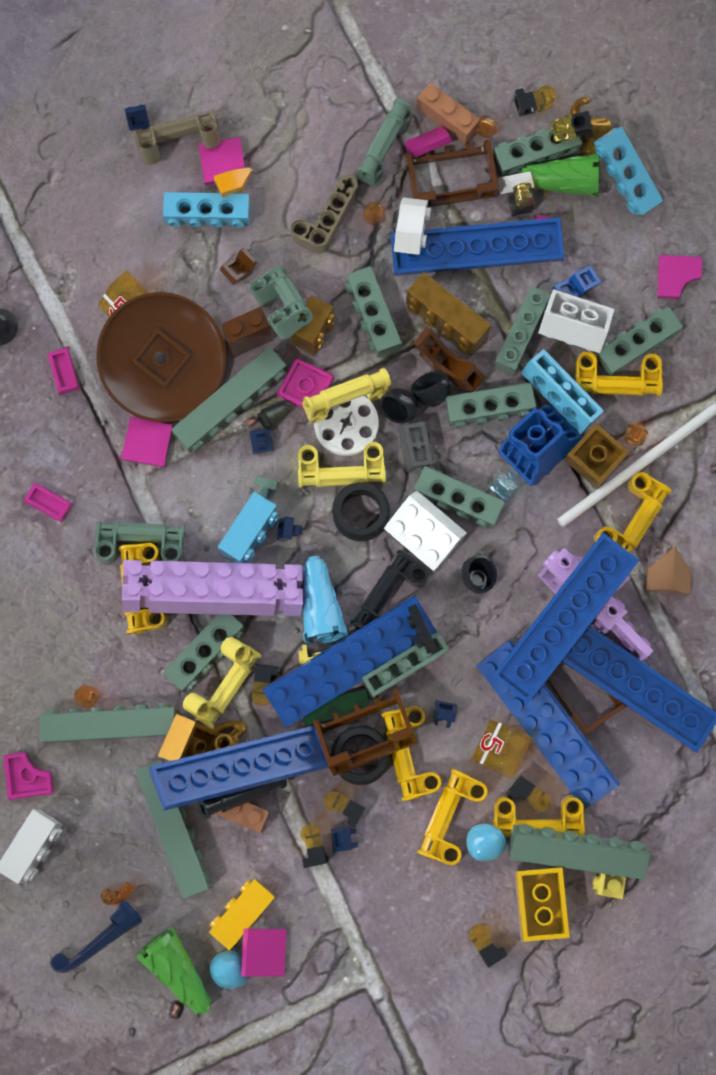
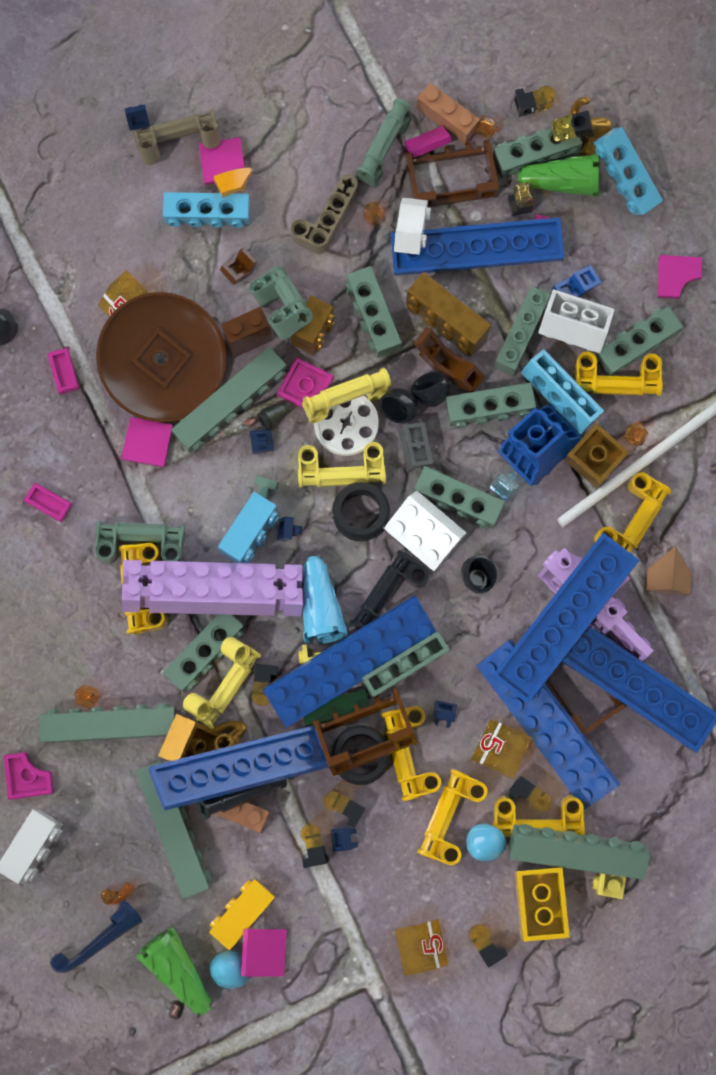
black hinge [406,604,436,654] -> none
white sticker [497,171,534,194] -> none
none -> clear yellow slope [394,919,448,976]

